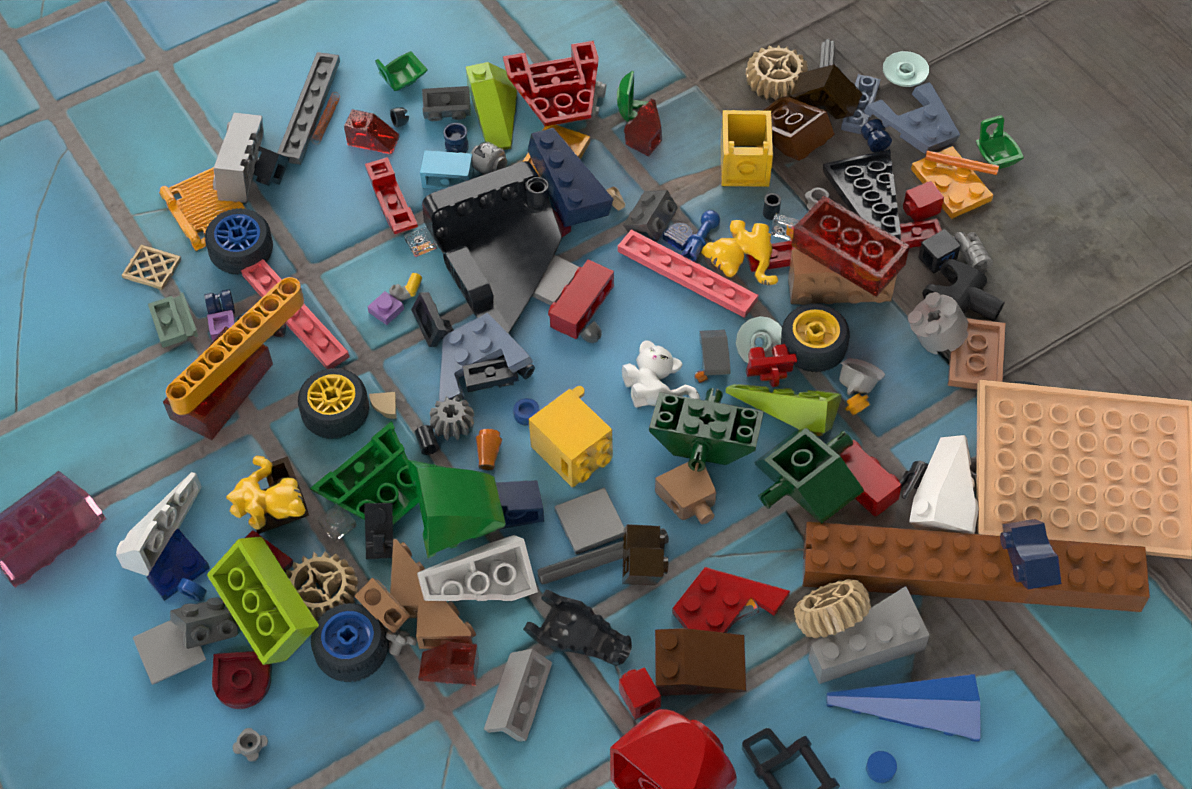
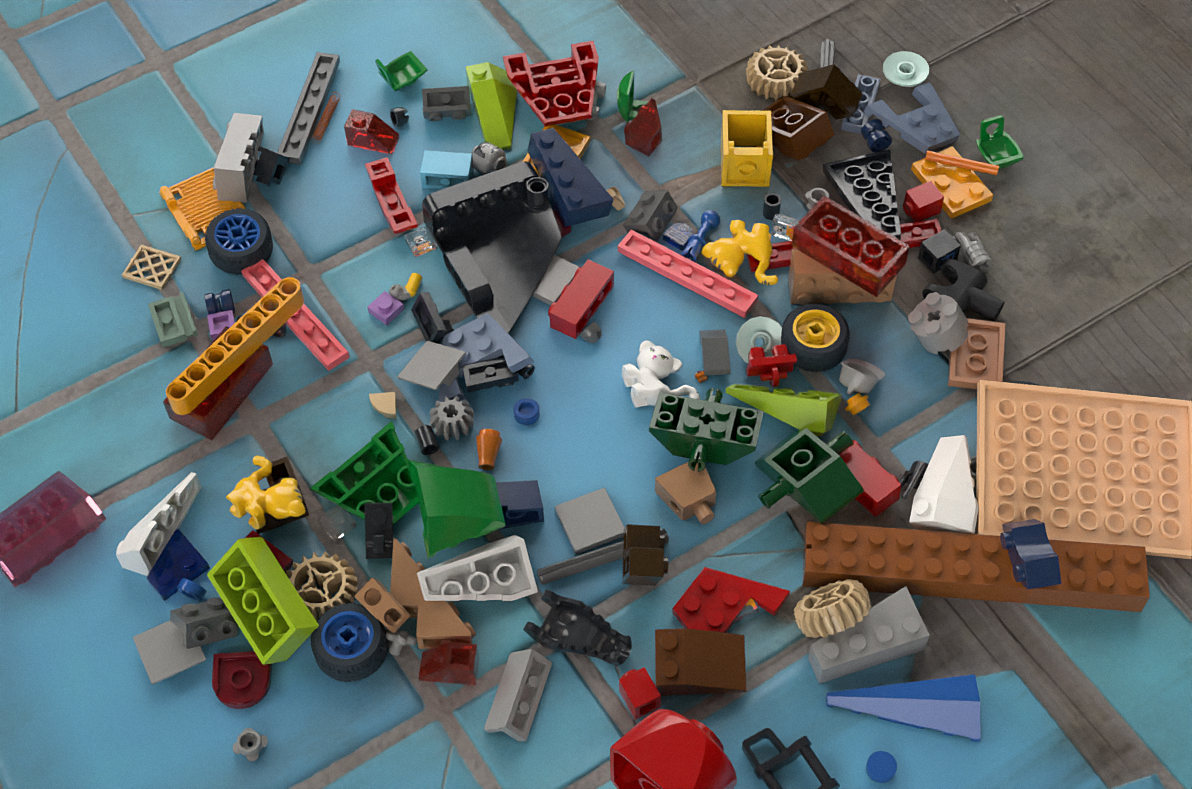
black wheel [298,368,369,439] -> none
dark blue wheel [443,123,469,153] -> none
yellow container [529,386,613,488] -> none
none -> light grey piece [397,341,466,390]

